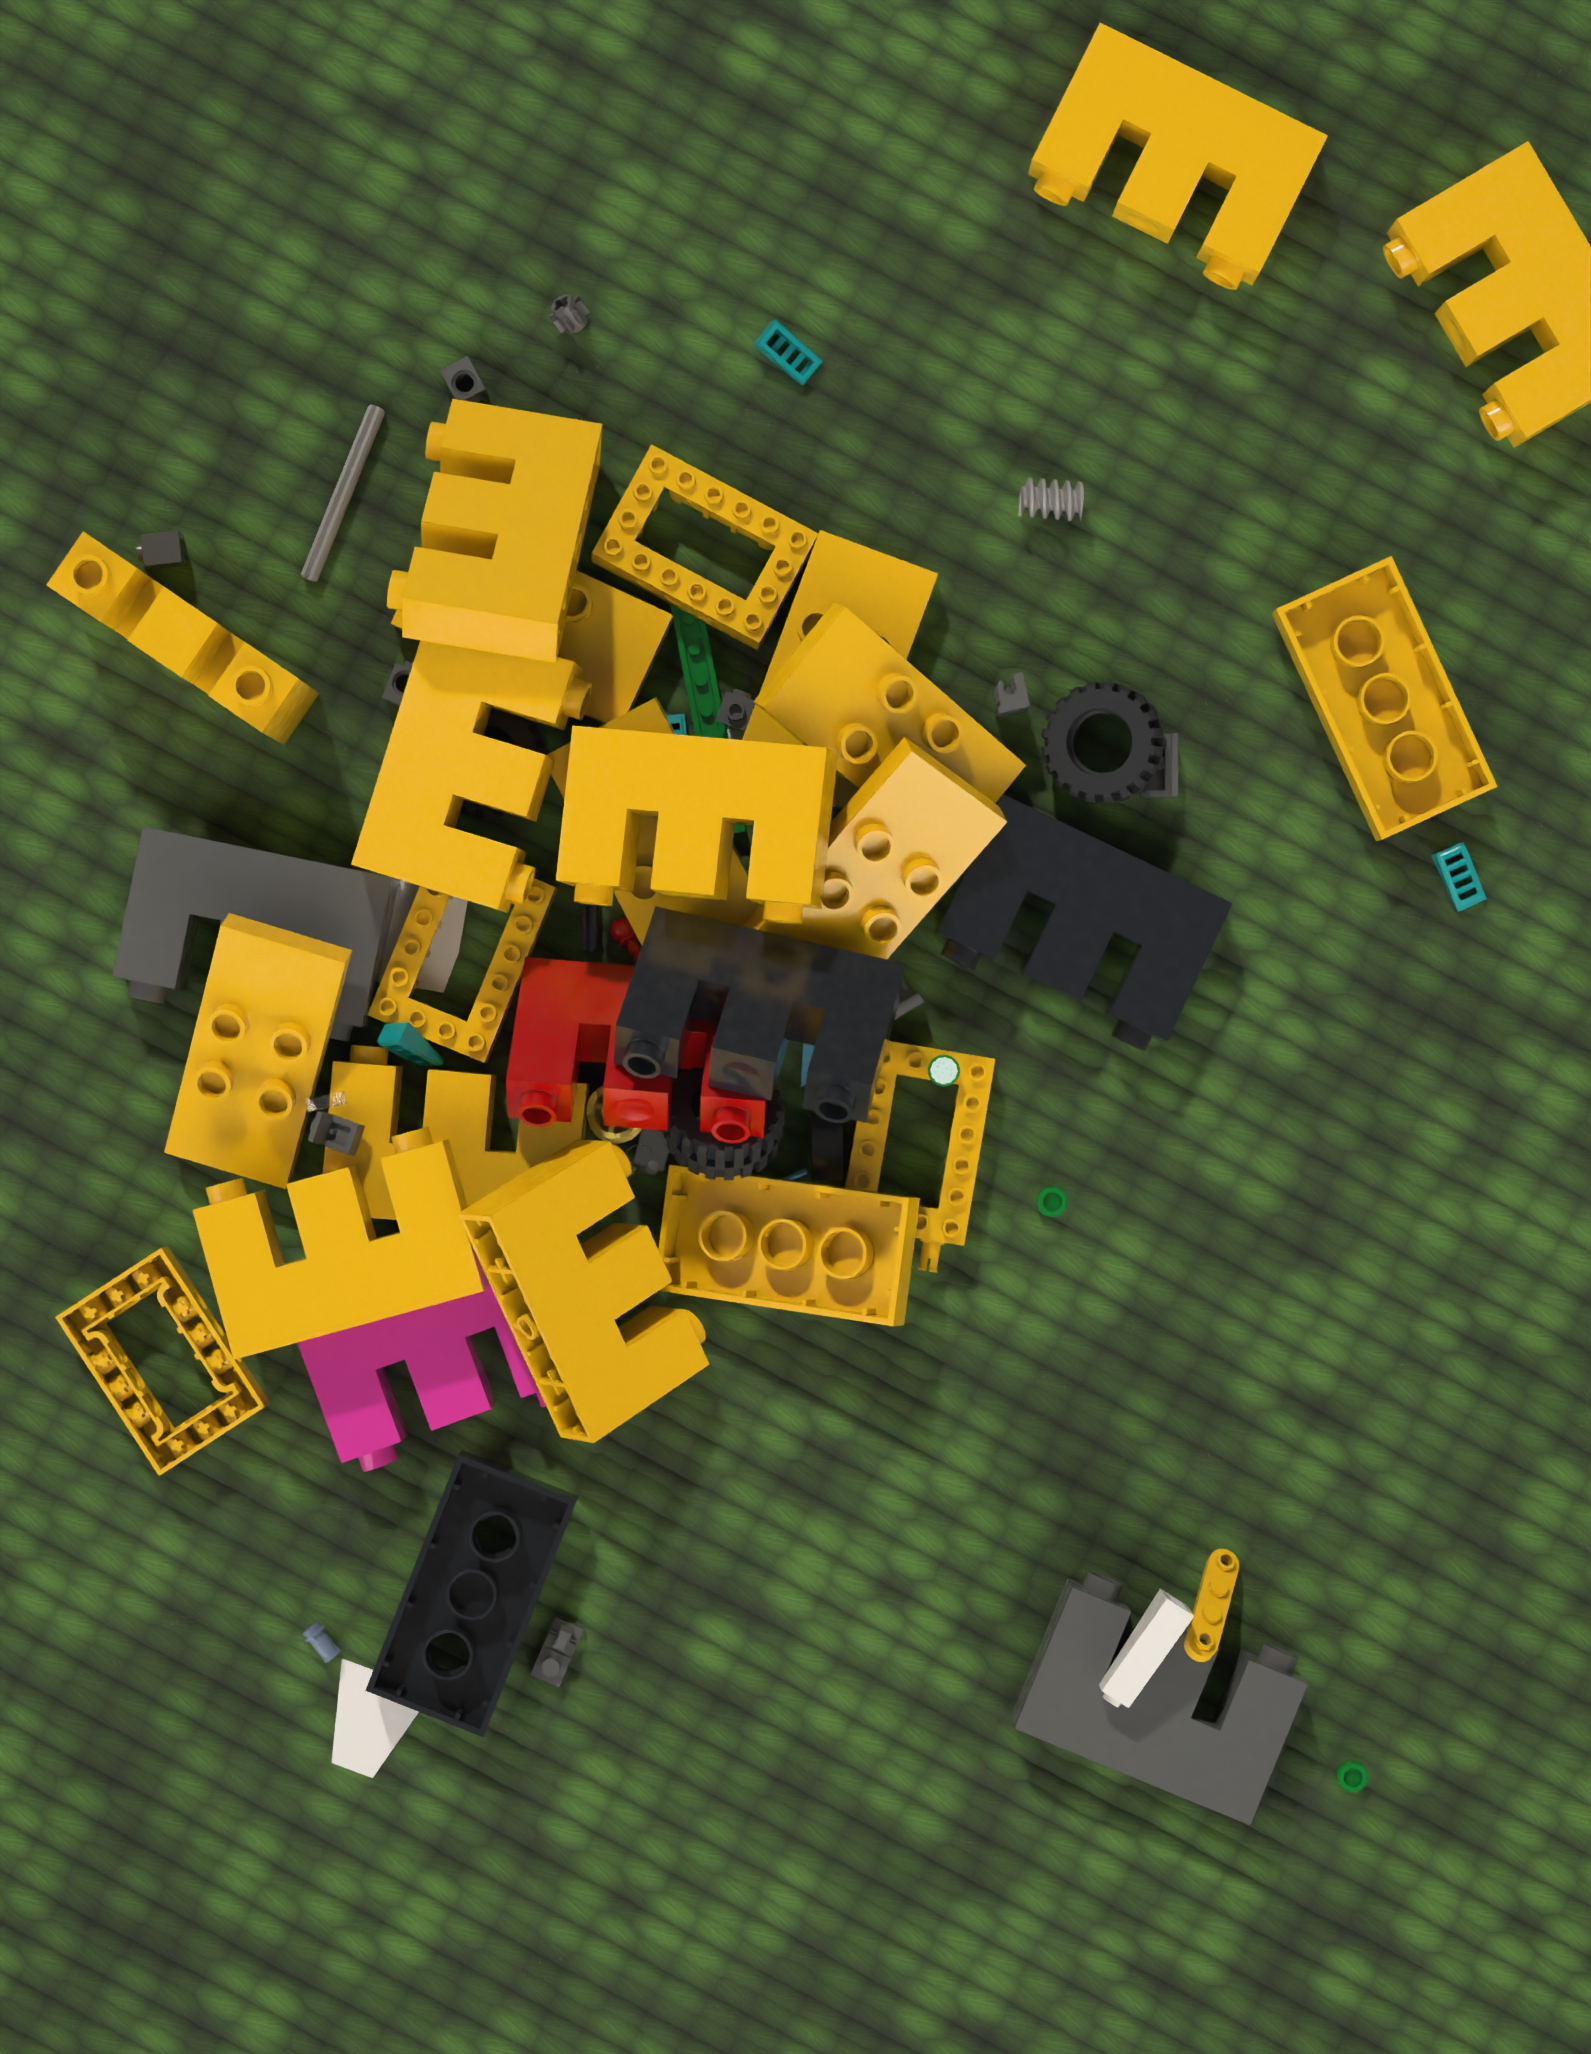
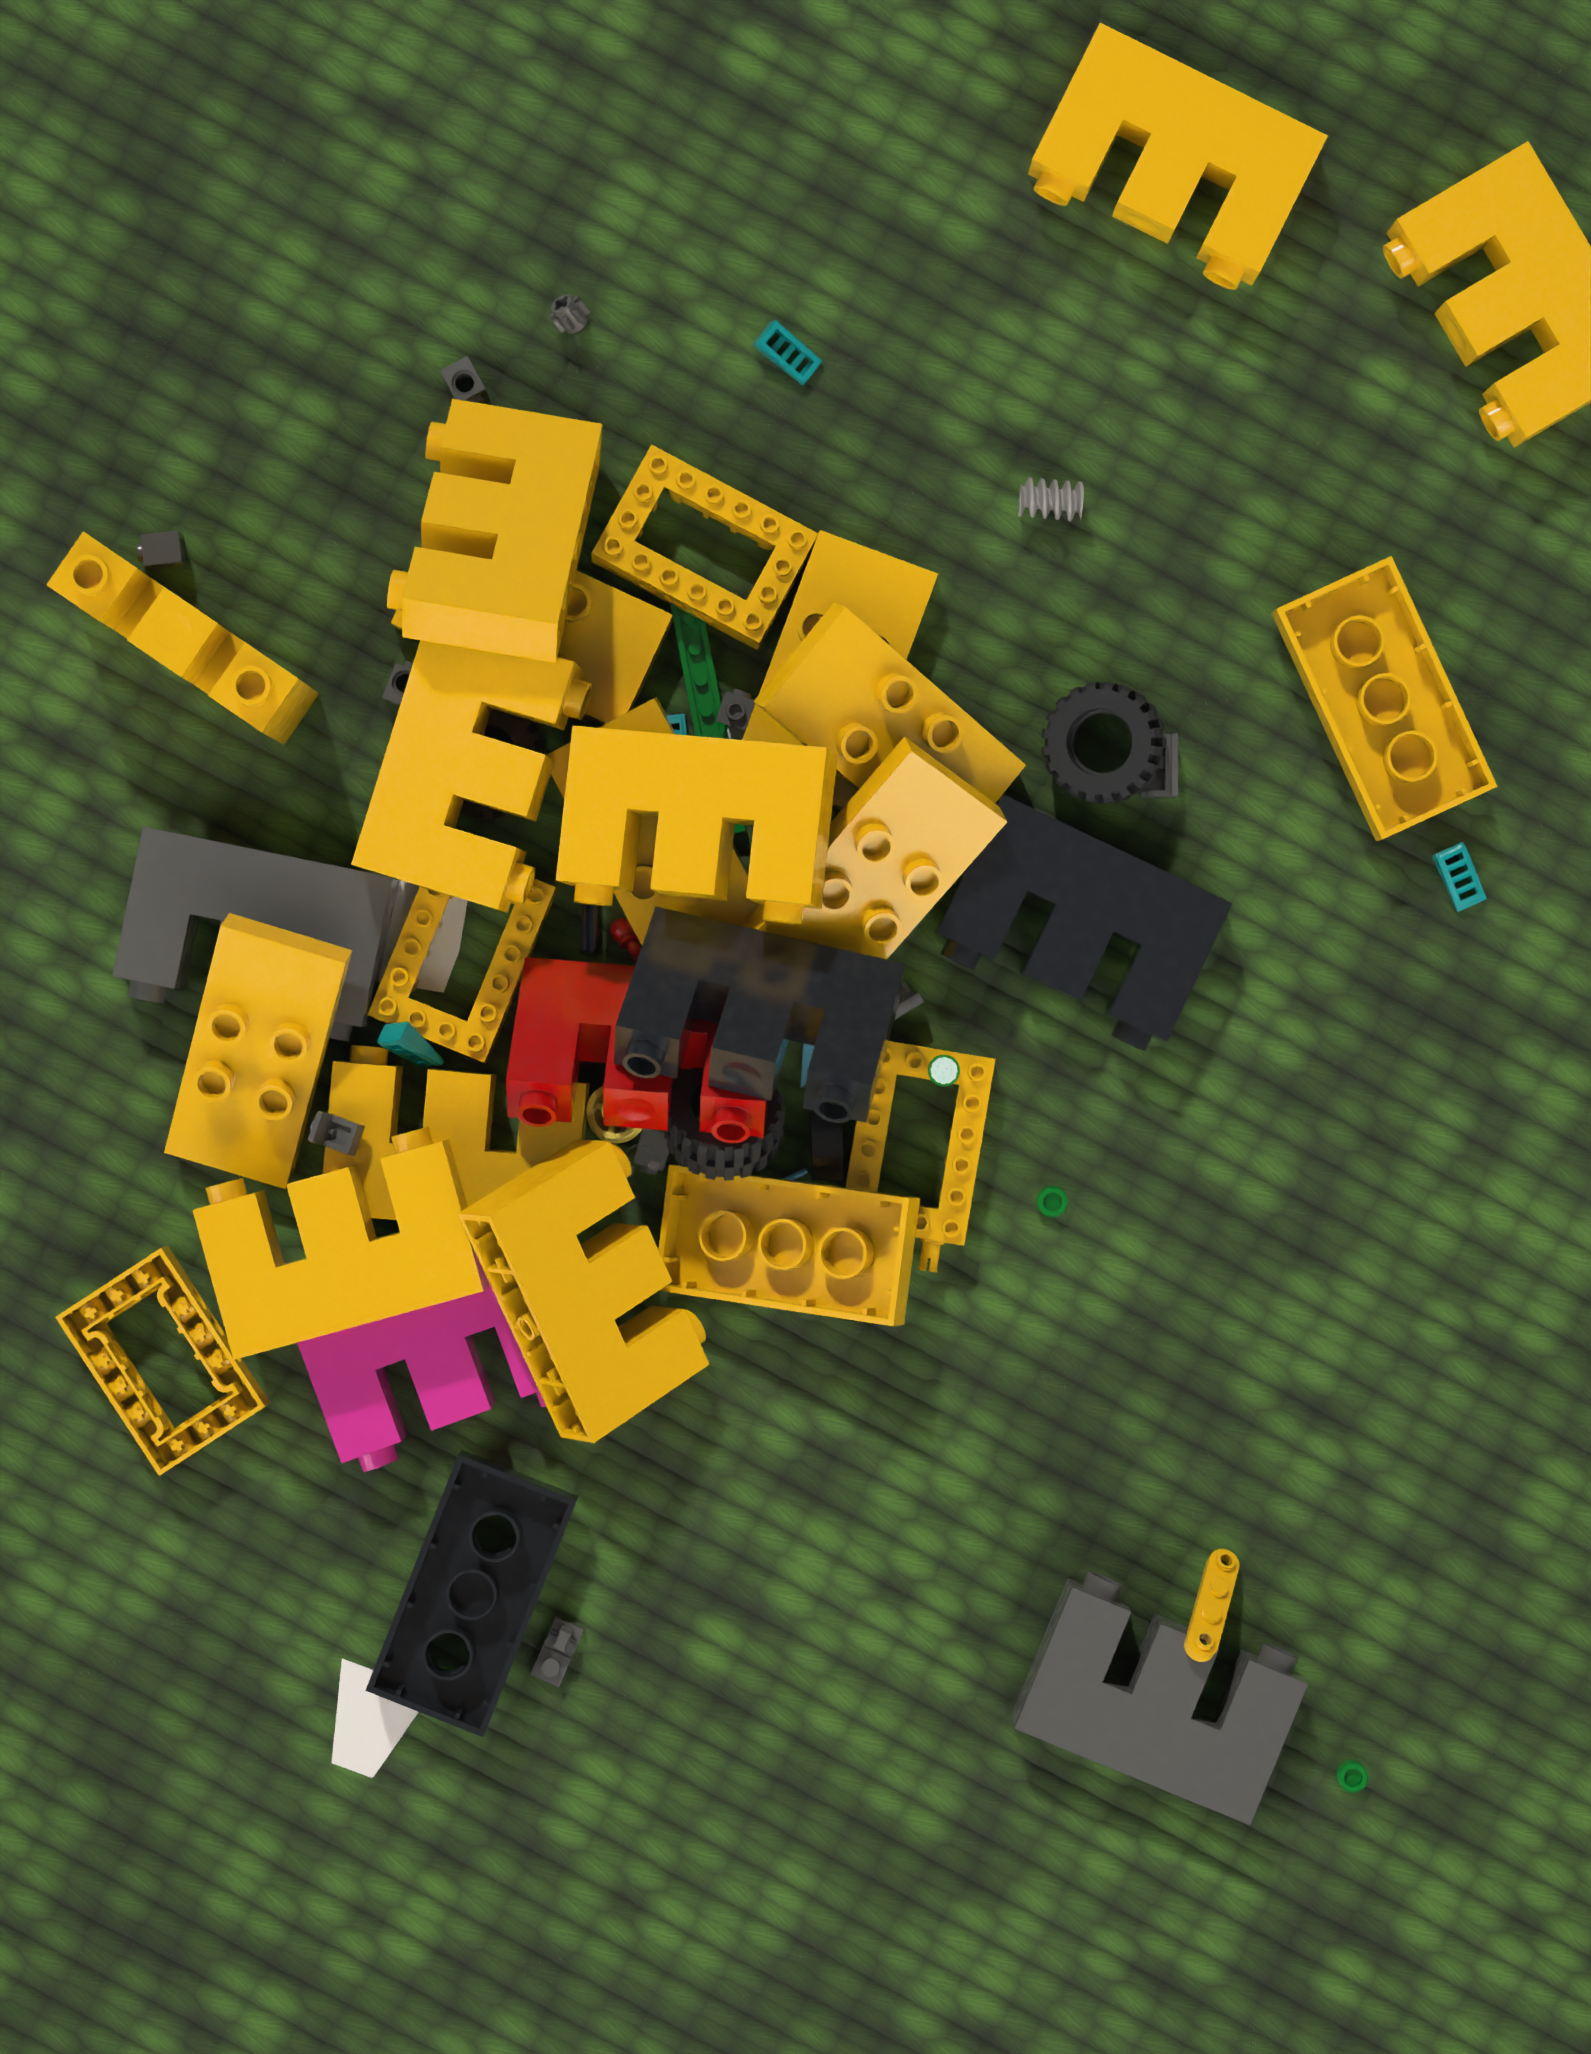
light grey axle [301,405,385,582] -> none
sand blue pin [302,1622,341,1663] -> none
clear piece [305,1091,347,1112] -> none
dark grey hinge [994,672,1030,718] -> none
white slope [1099,1588,1194,1708] -> none

